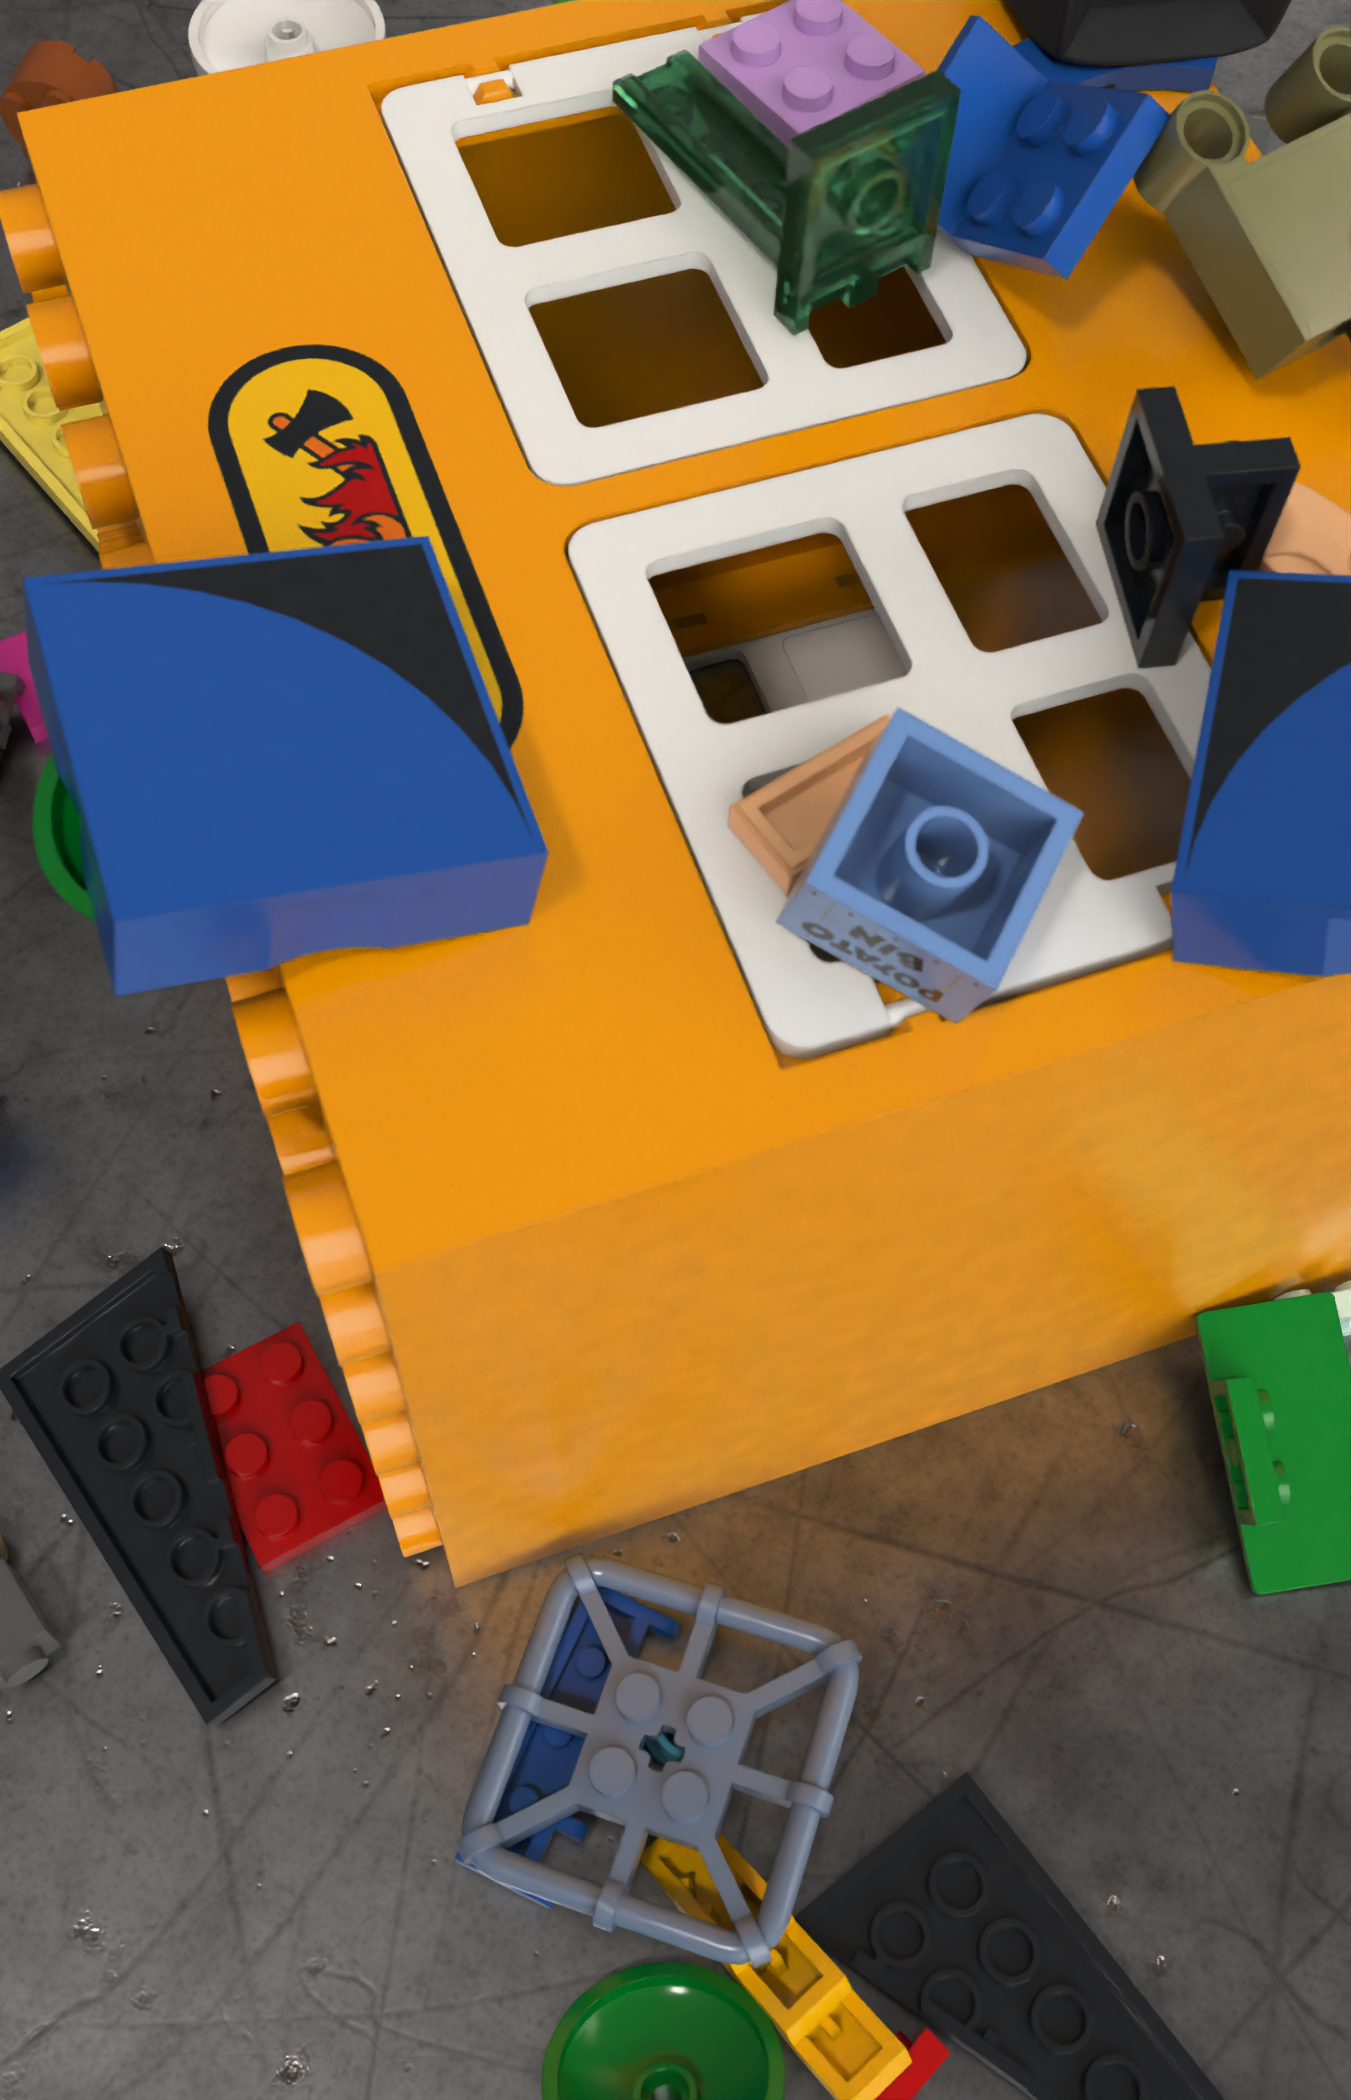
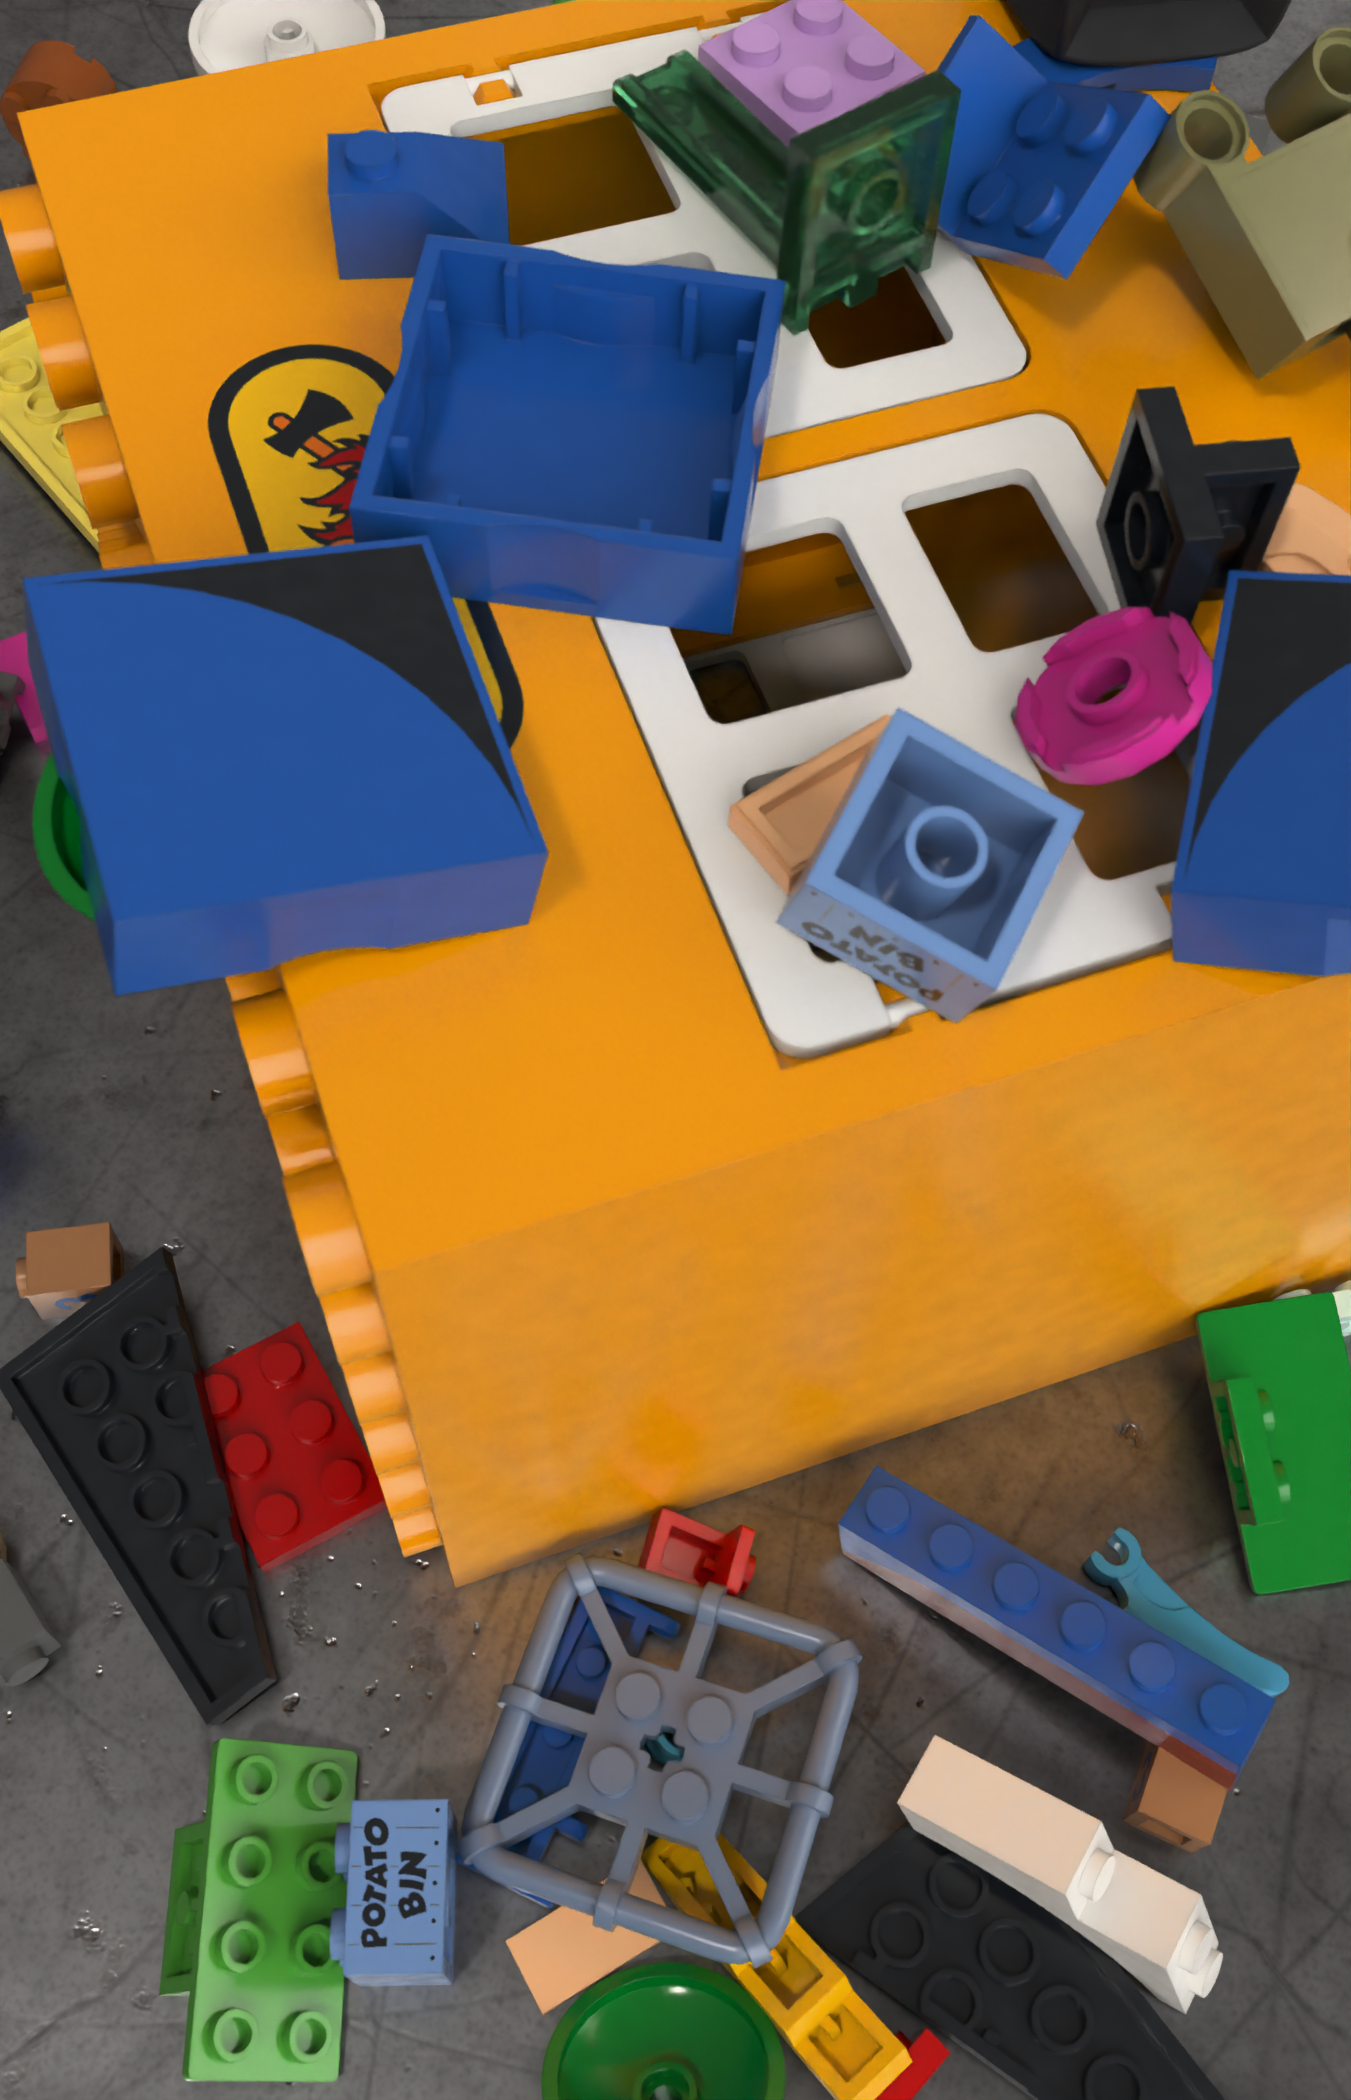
none -> medium nougat brick [15,1222,124,1320]
none -> bright green bracket [159,1738,358,2082]
none -> blue slope [328,130,510,280]
none -> medium blue brick [330,1799,458,1986]
none -> blue tile [349,234,786,635]
none -> light nougat tile [506,1858,667,2016]
none -> red bracket [638,1507,756,1597]
none -> blue brick [838,1465,1276,1791]
none -> white arch [897,1735,1223,2015]
none -> dark pink tile [1015,607,1213,786]
none -> dark azure piece [1083,1527,1290,1698]
none -> medium nougat brick [1121,1741,1228,1853]

